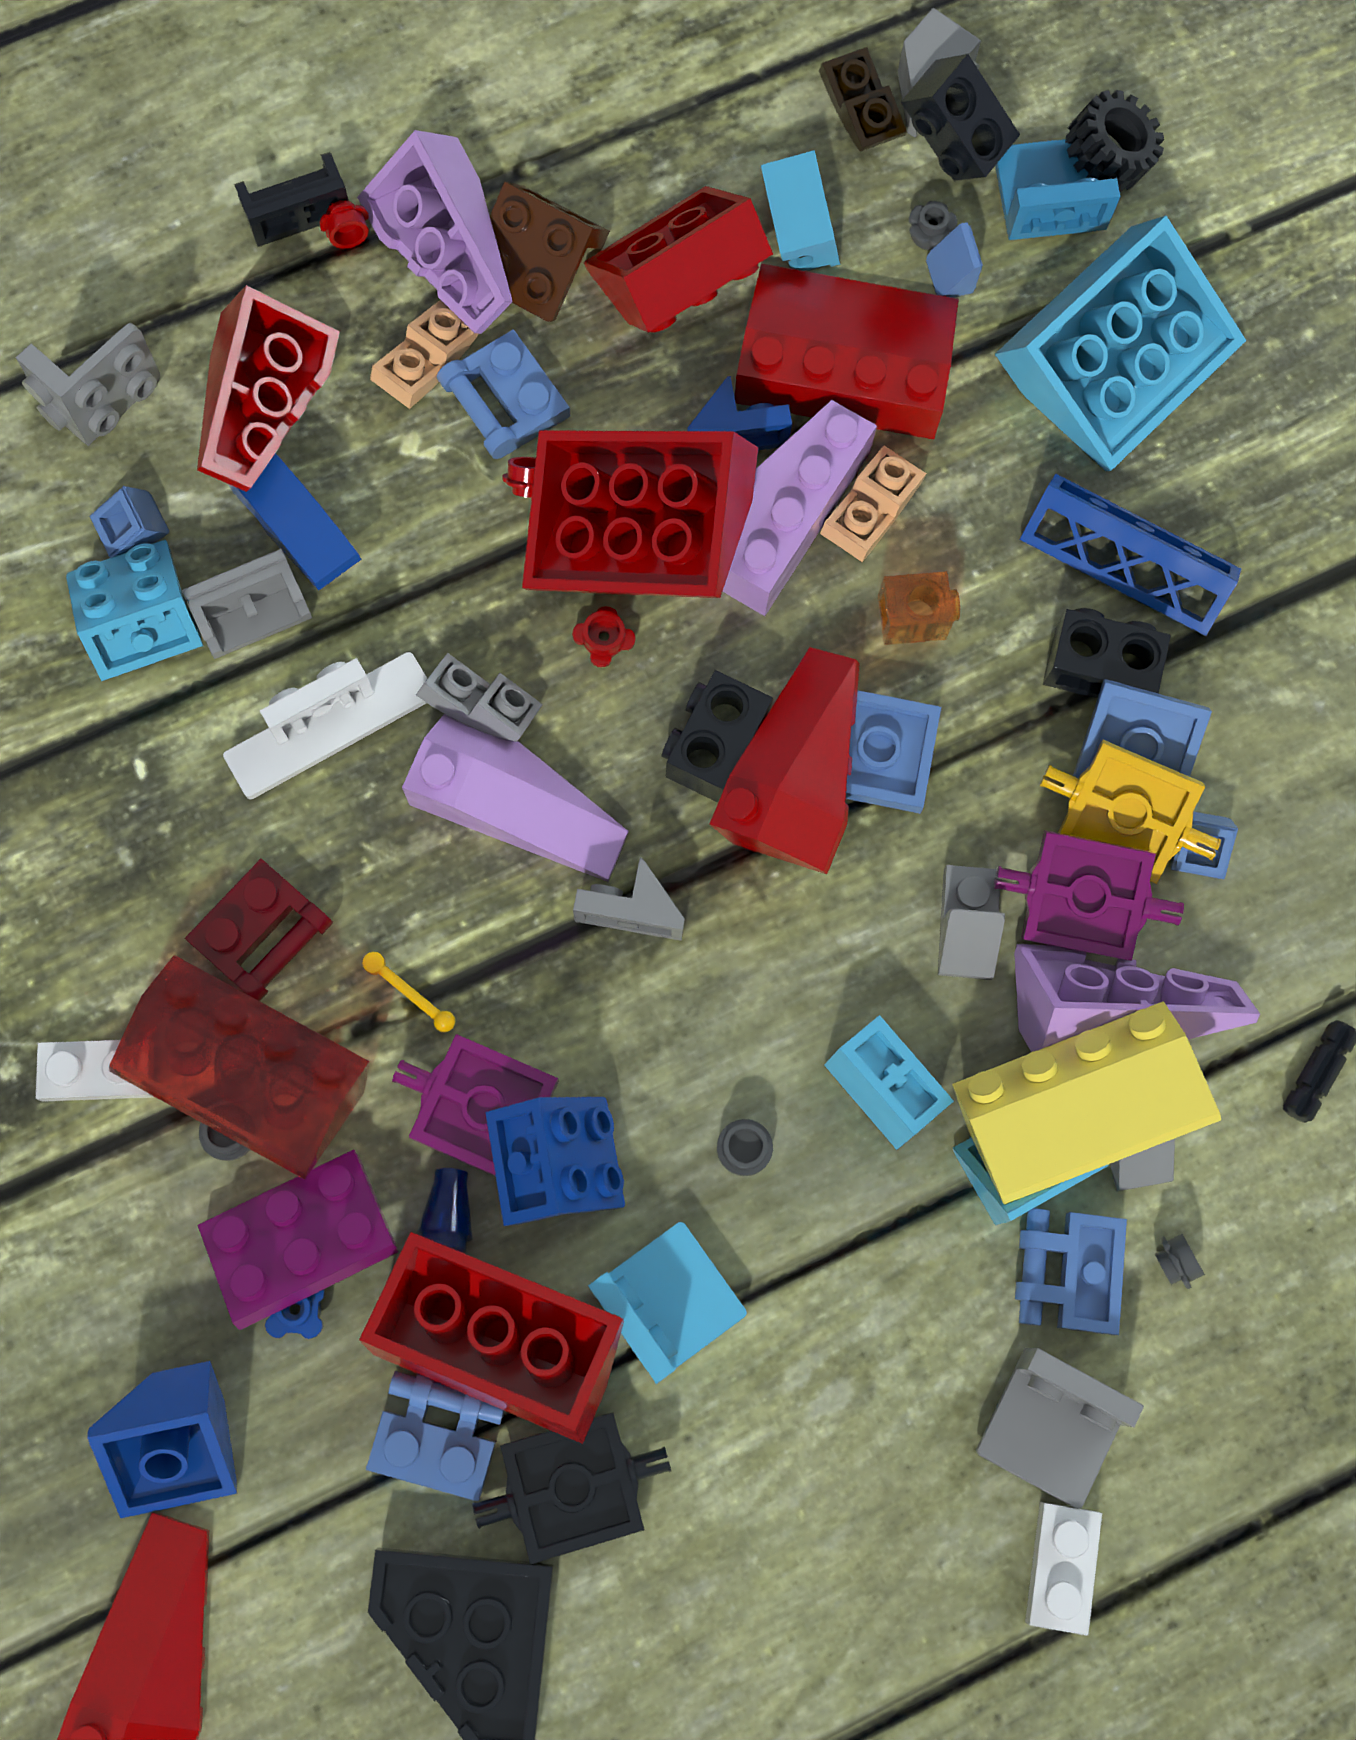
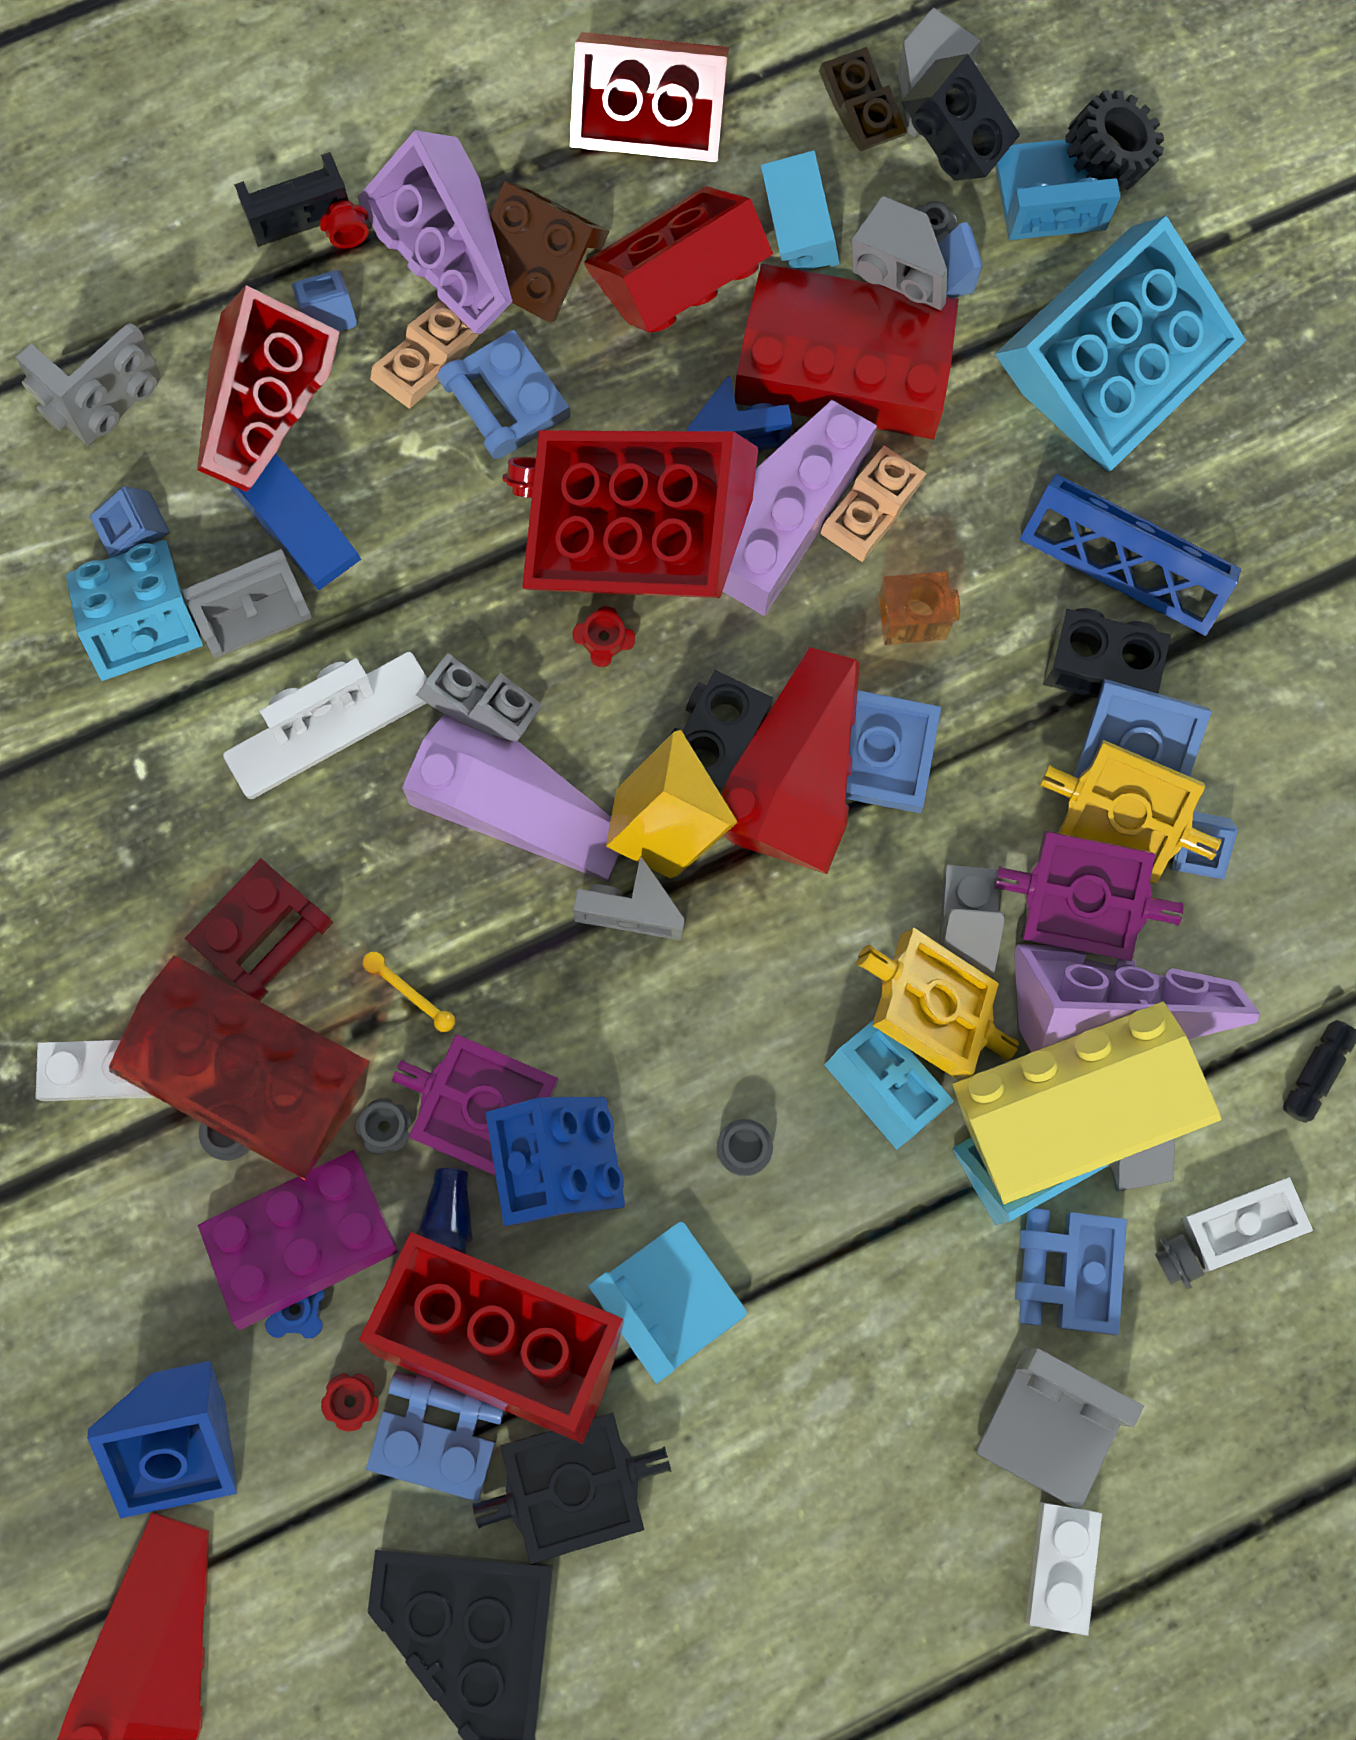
none -> medium blue slope [291,270,357,332]
none -> red plate [321,1373,379,1432]
none -> dark grey plate [356,1098,412,1154]
none -> slope [570,32,729,162]
none -> yellow slope [606,730,738,879]
none -> light grey slope [852,196,947,310]
none -> yellow plate [856,927,1019,1081]
none -> white plate [1181,1177,1313,1272]

